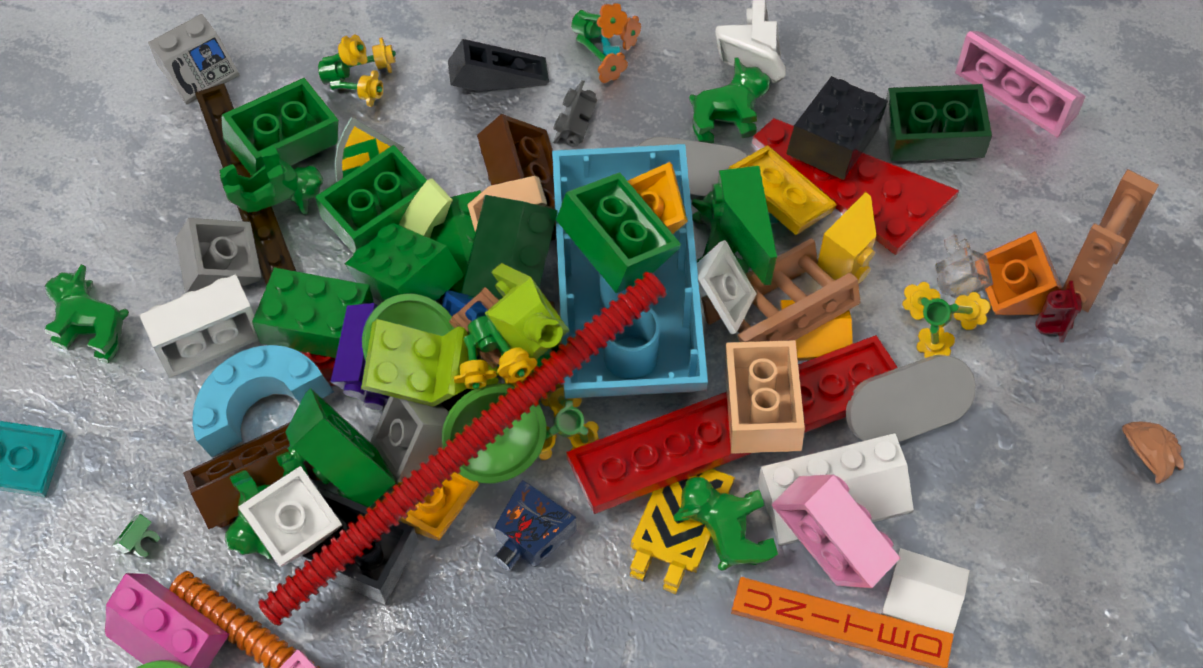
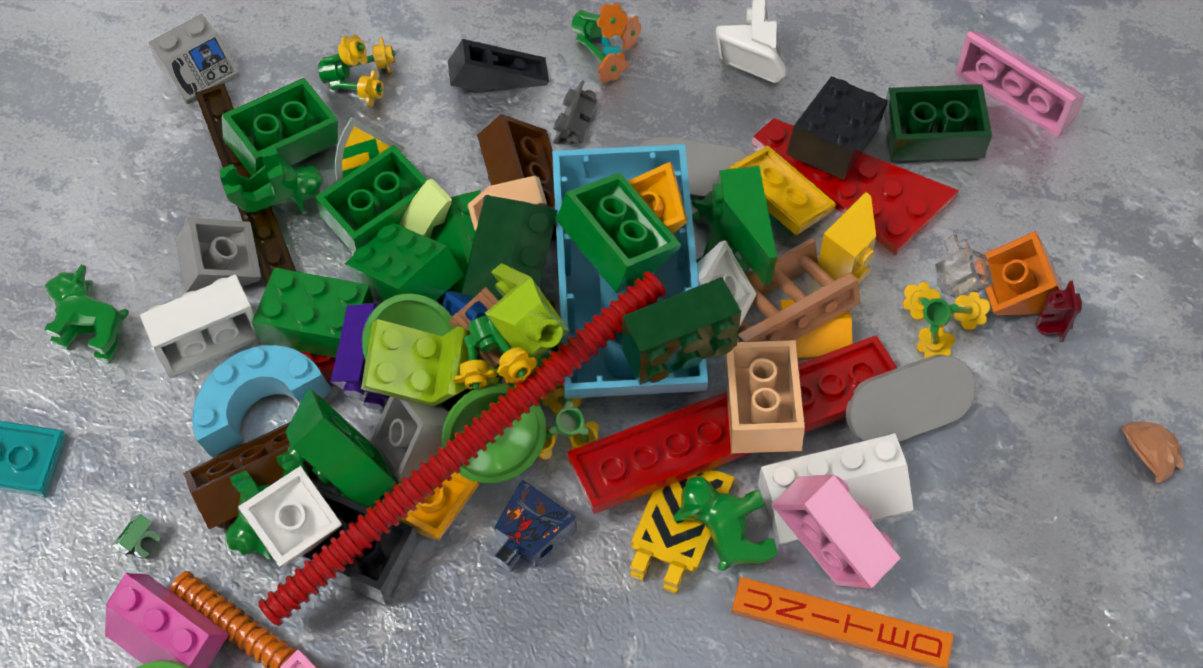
green animal [689,57,770,144] -> none
white slope [881,548,970,634] -> none
nougat fence [1062,169,1159,312] -> none
none -> dark green brick [622,277,741,385]

